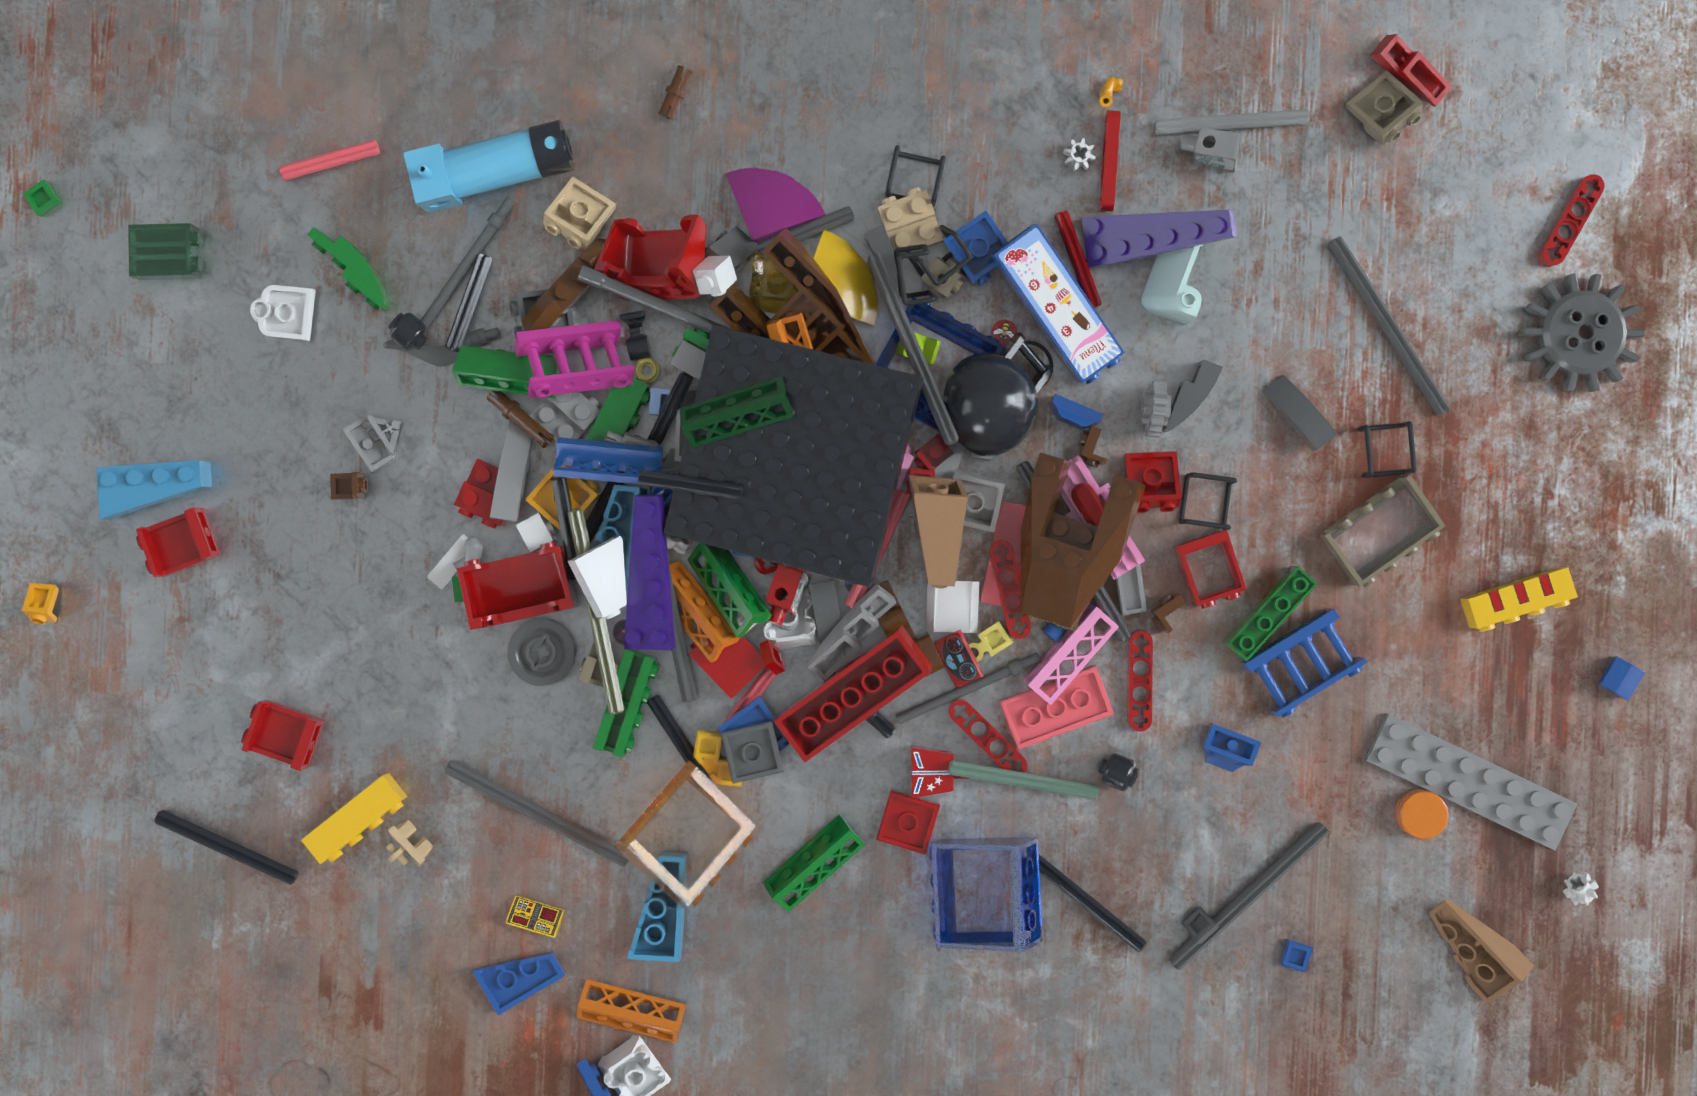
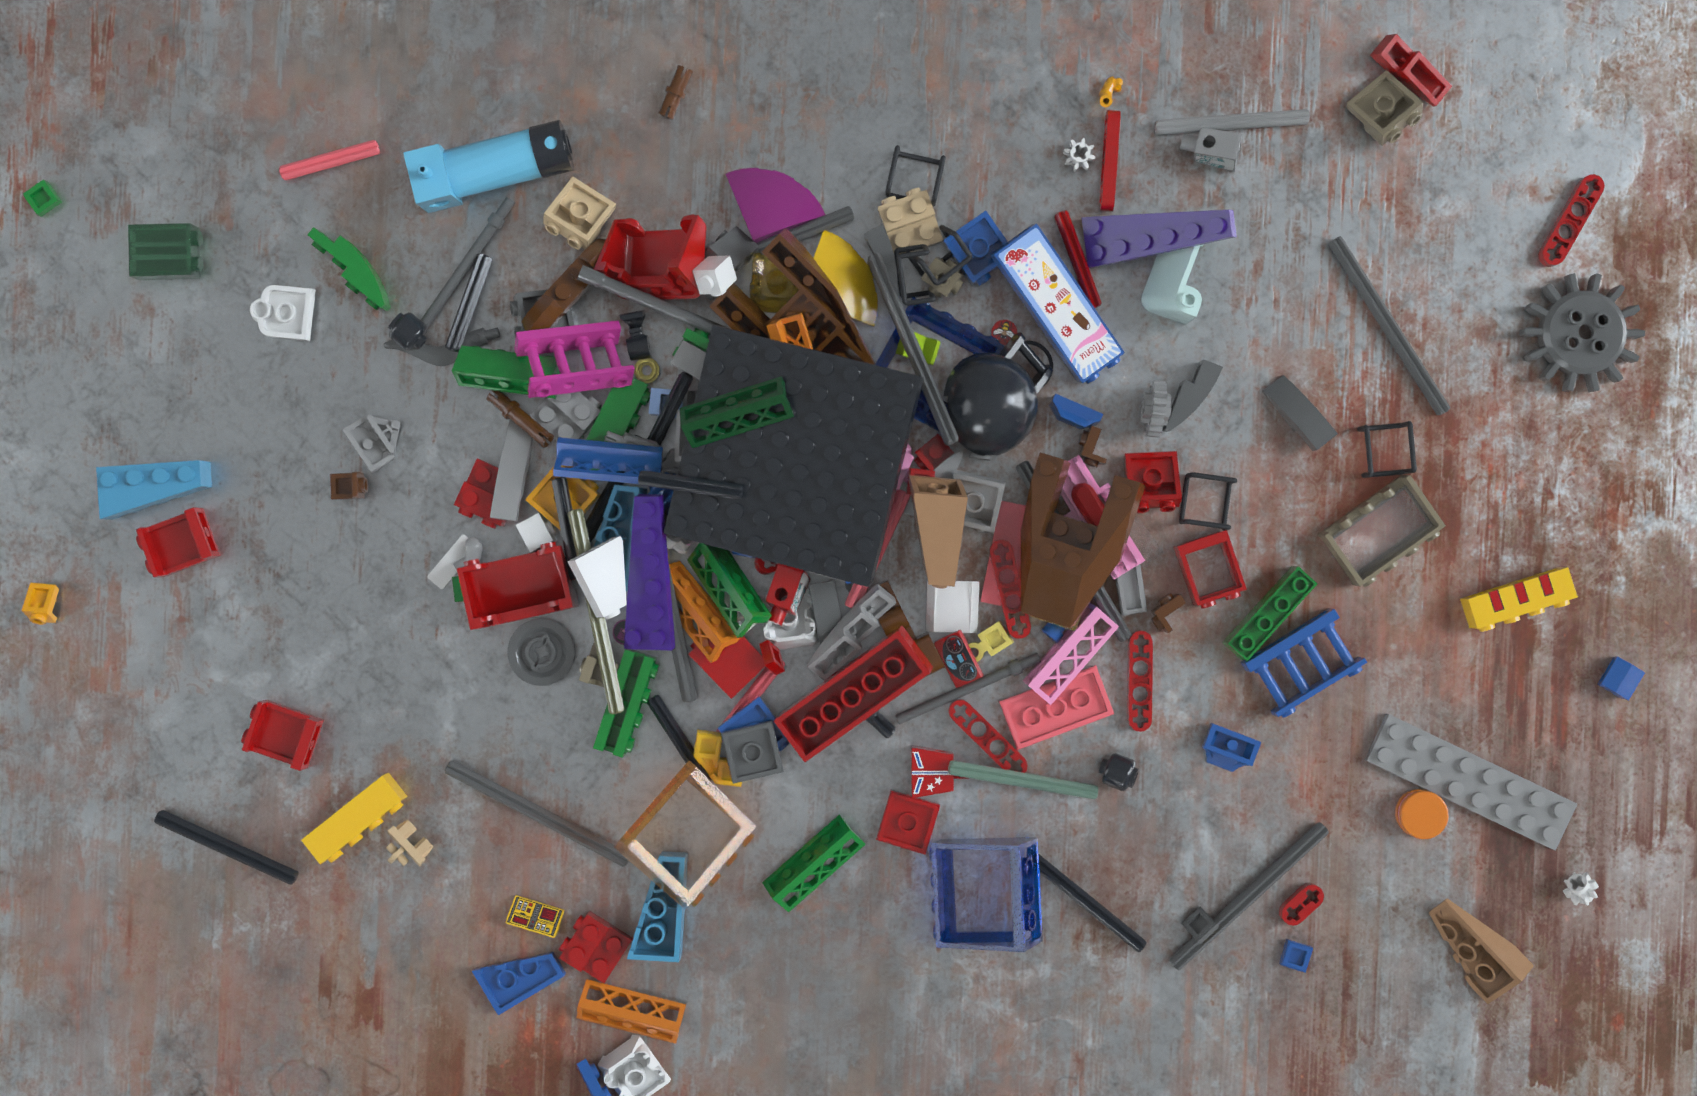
none -> red plate [559,911,633,983]
none -> red beam [1279,883,1324,926]

